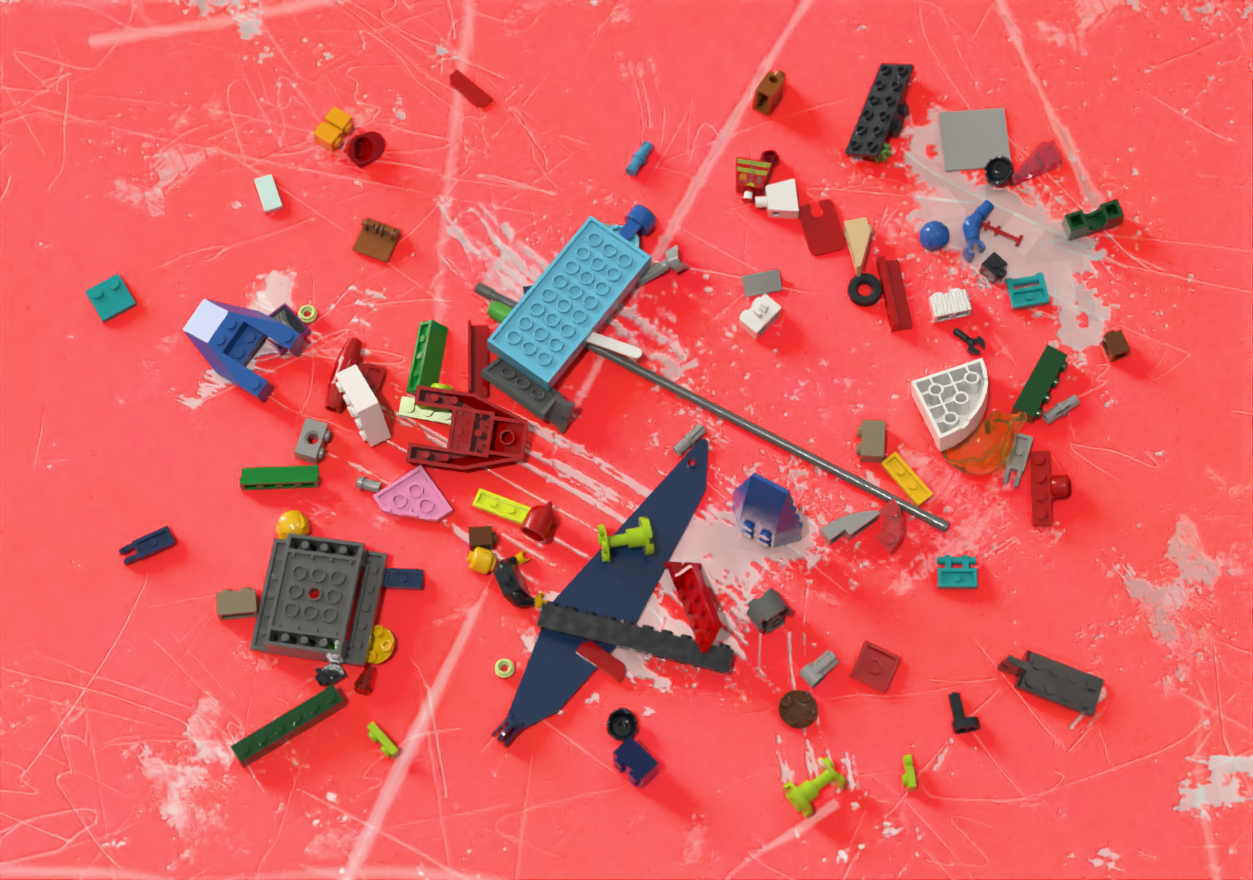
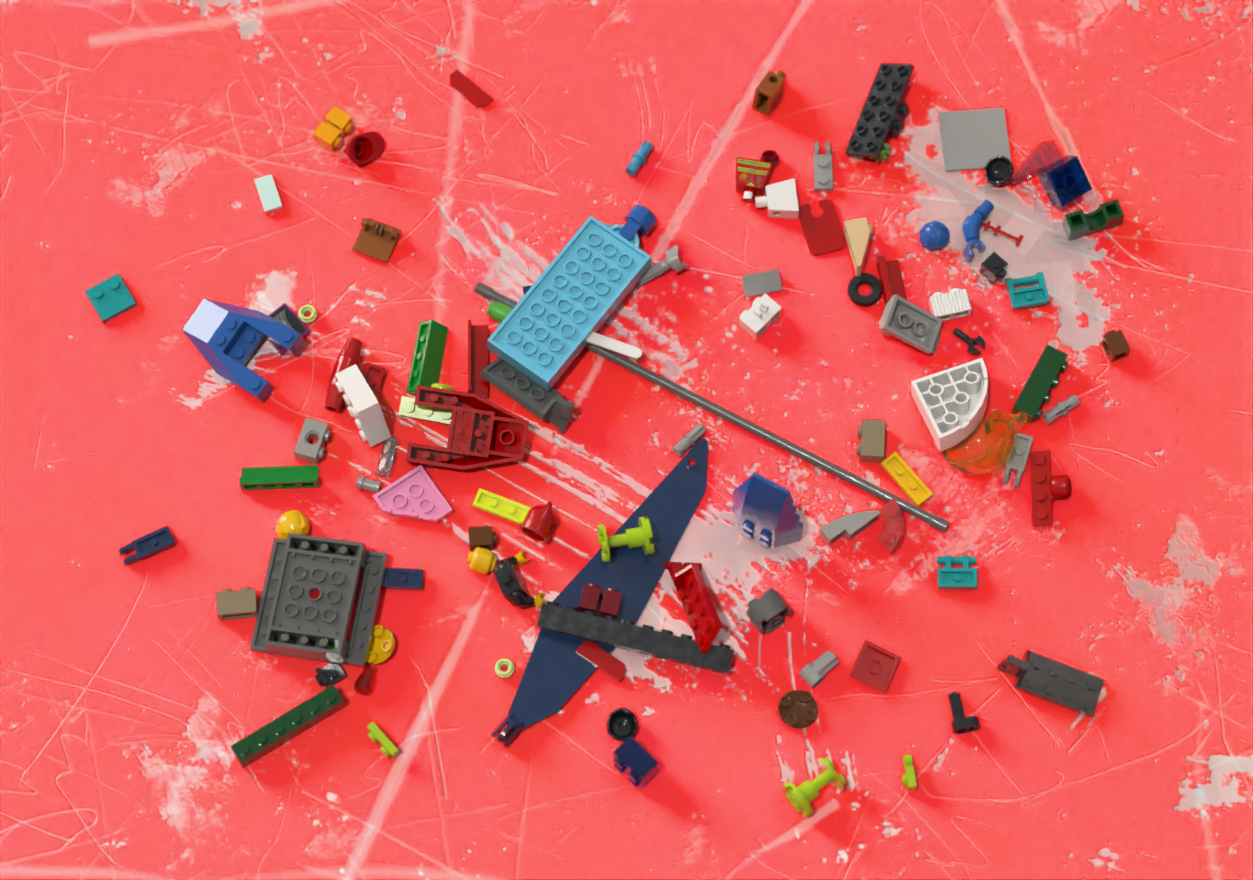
none -> clear light blue slope [375,436,398,478]
none -> dark red piece [578,584,622,621]
none -> light grey hinge [813,141,833,192]
none -> light grey slope [879,294,943,354]
none -> clear blue brick [1037,155,1092,207]

